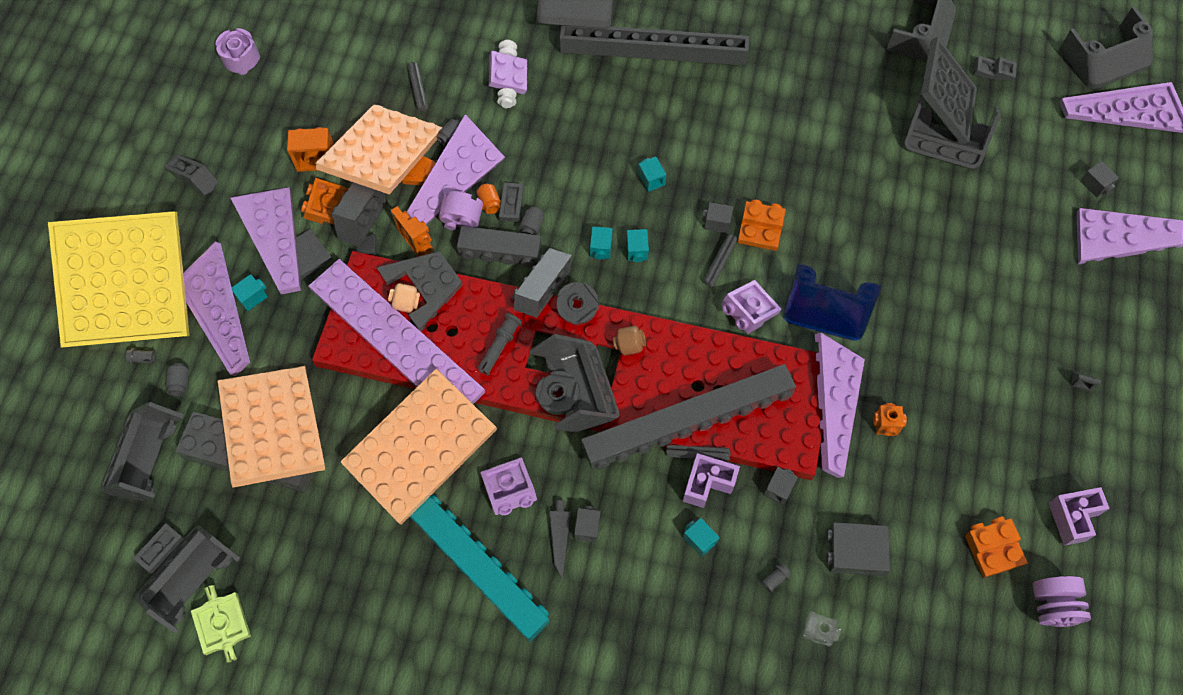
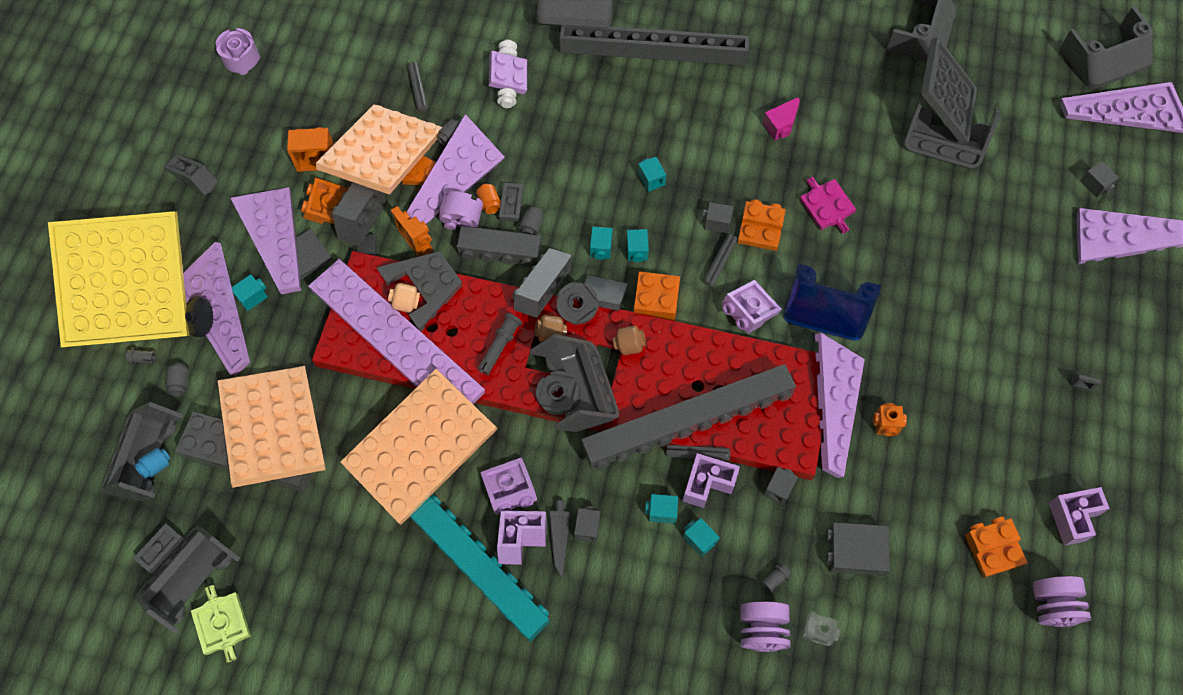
dark grey slope [973,56,1017,80] -> none
none -> dark azure brick [134,448,170,479]
none -> black dish [185,296,213,337]
none -> lavender brick [497,511,547,564]
none -> medium nougat head [534,315,567,342]
none -> dark grey tile [578,275,628,311]
none -> orange brick [634,272,680,321]
none -> teal brick [645,494,678,524]
none -> lavender wheel [740,602,791,652]
none -> dark pink slope [763,97,800,140]
none -> dark pink plate [800,177,856,234]

